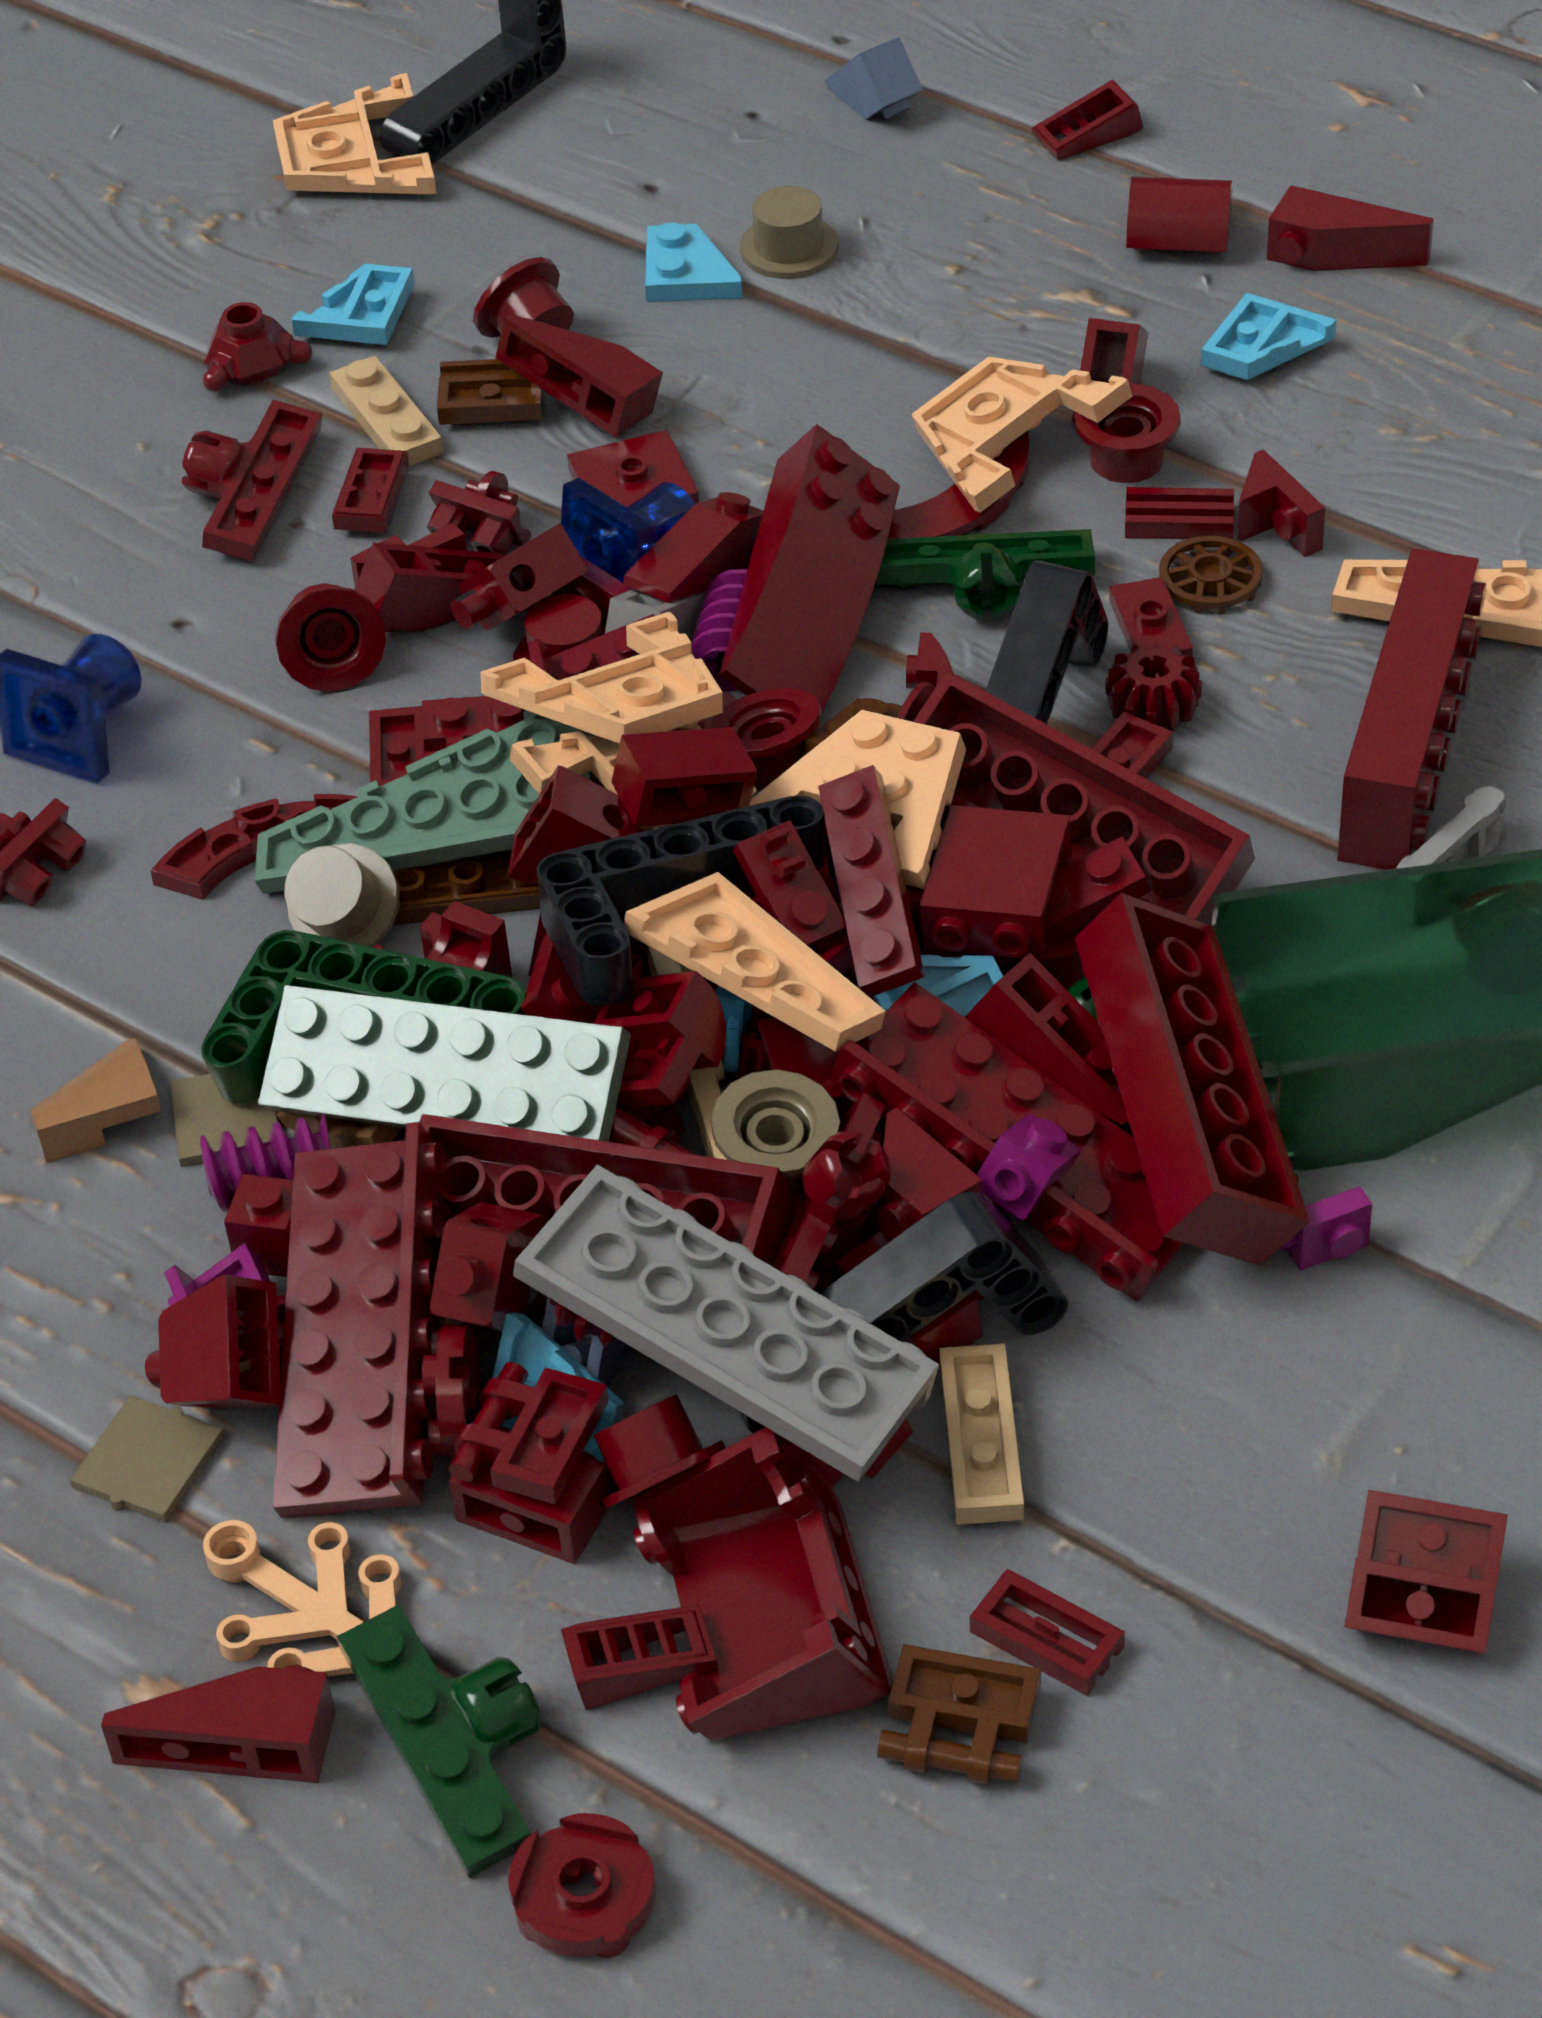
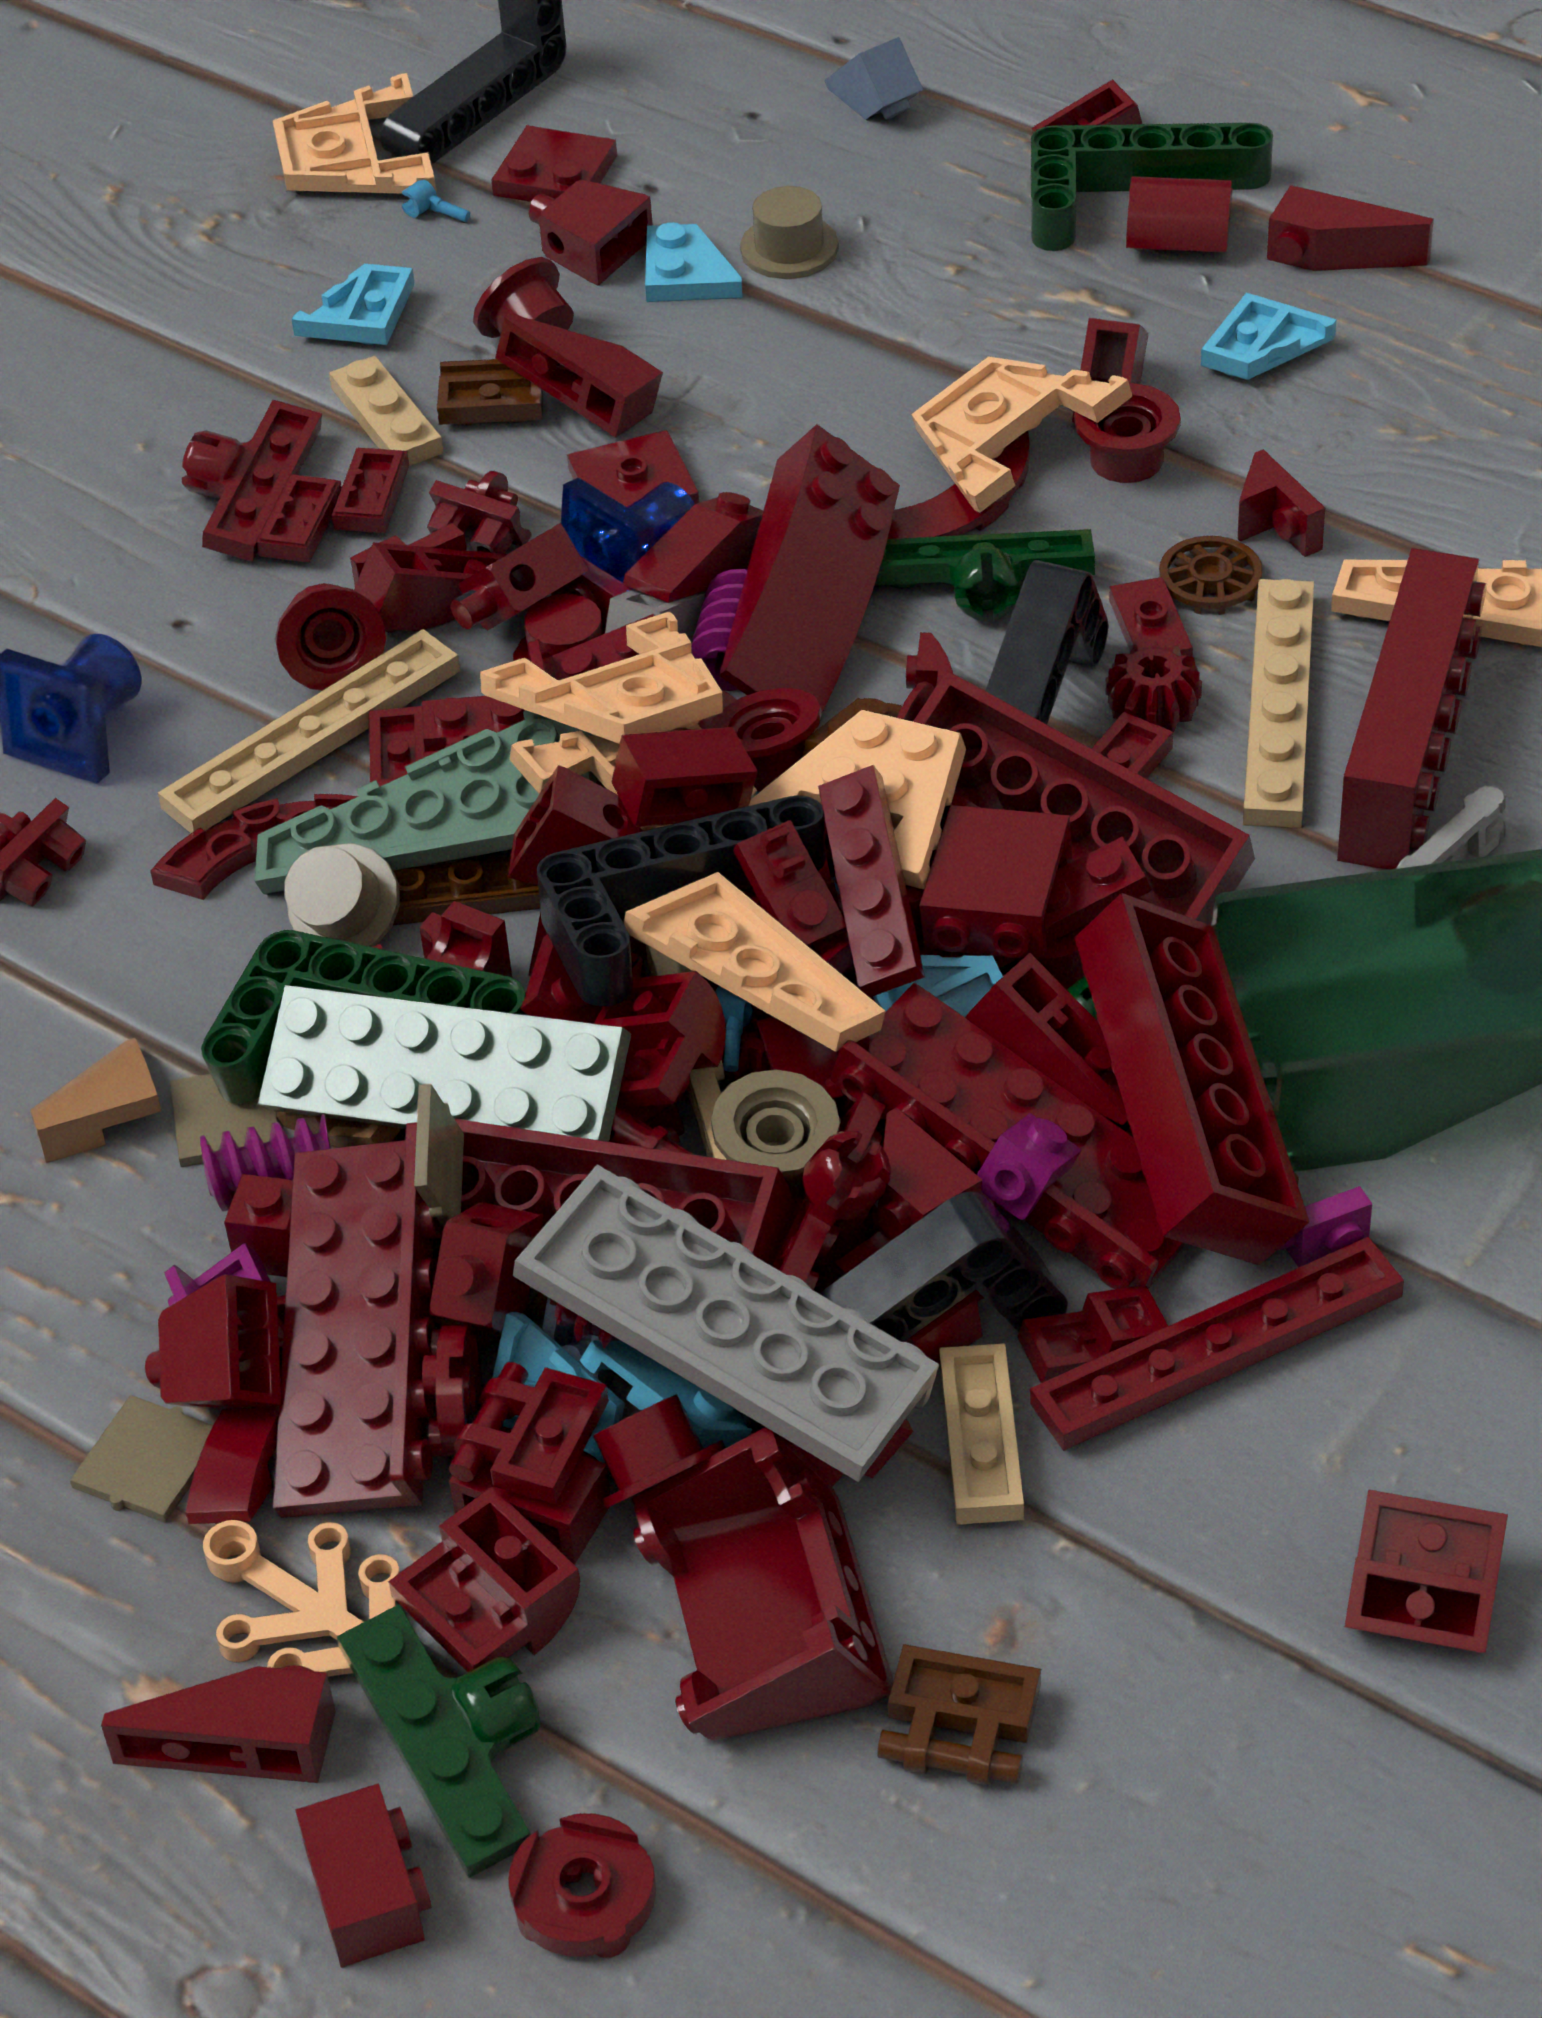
dark red rock [203,302,313,392] -> none
dark red slope [561,1604,719,1710] -> none
dark red tile [969,1568,1125,1696] -> none
dark red tile [1125,487,1234,539] -> none
none -> tan plate [158,629,460,833]
none -> dark red slope [185,1407,279,1525]
none -> dark red plate [256,474,342,563]
none -> dark red brick [295,1783,432,1968]
none -> dark red brick [388,1487,580,1672]
none -> dark azure hand [402,180,471,223]
none -> dark tan piece [414,1084,464,1229]
none -> dark red plate [491,125,617,202]
none -> dark red torso [529,180,653,286]
none -> medium azure wing [580,1340,752,1448]
none -> dark red slope [1017,1286,1168,1383]
none -> dark red plate [1030,1237,1404,1451]
none -> dark green beam [1031,123,1273,251]
none -> tan plate [1243,579,1314,828]

